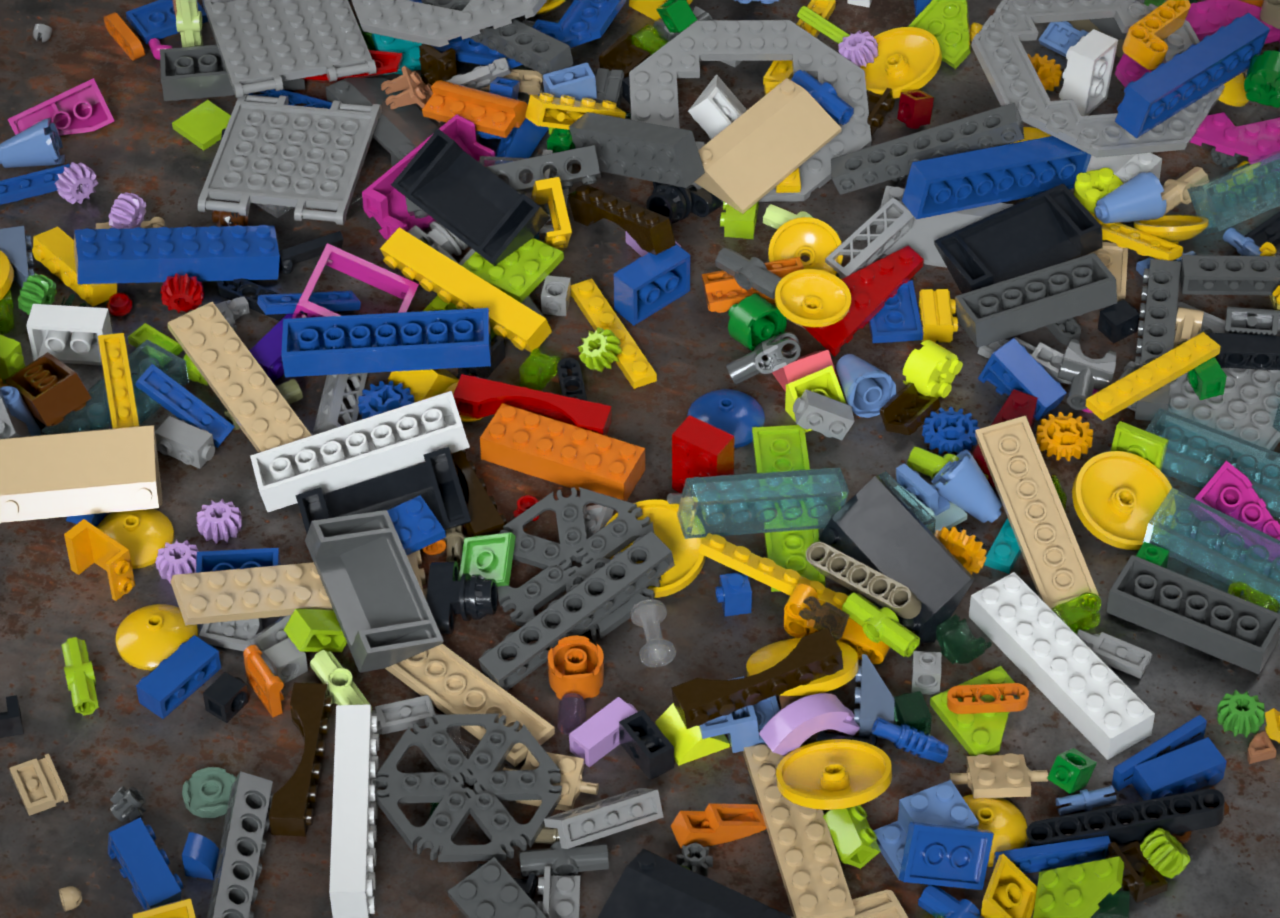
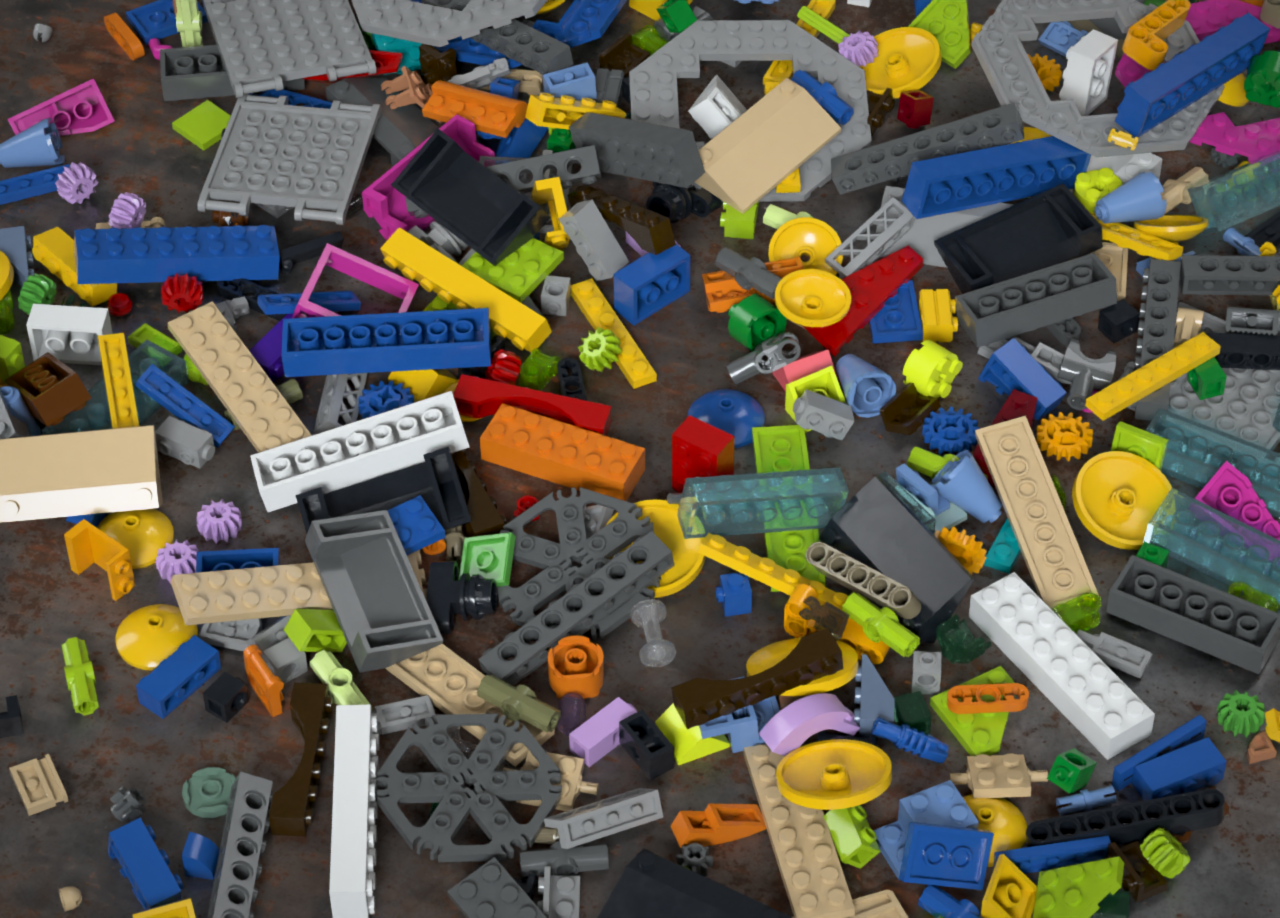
none -> olive piece [477,675,561,732]
none -> red gear [484,349,521,385]
none -> light grey brick [559,200,629,281]
none -> yellow piece [1107,128,1139,151]

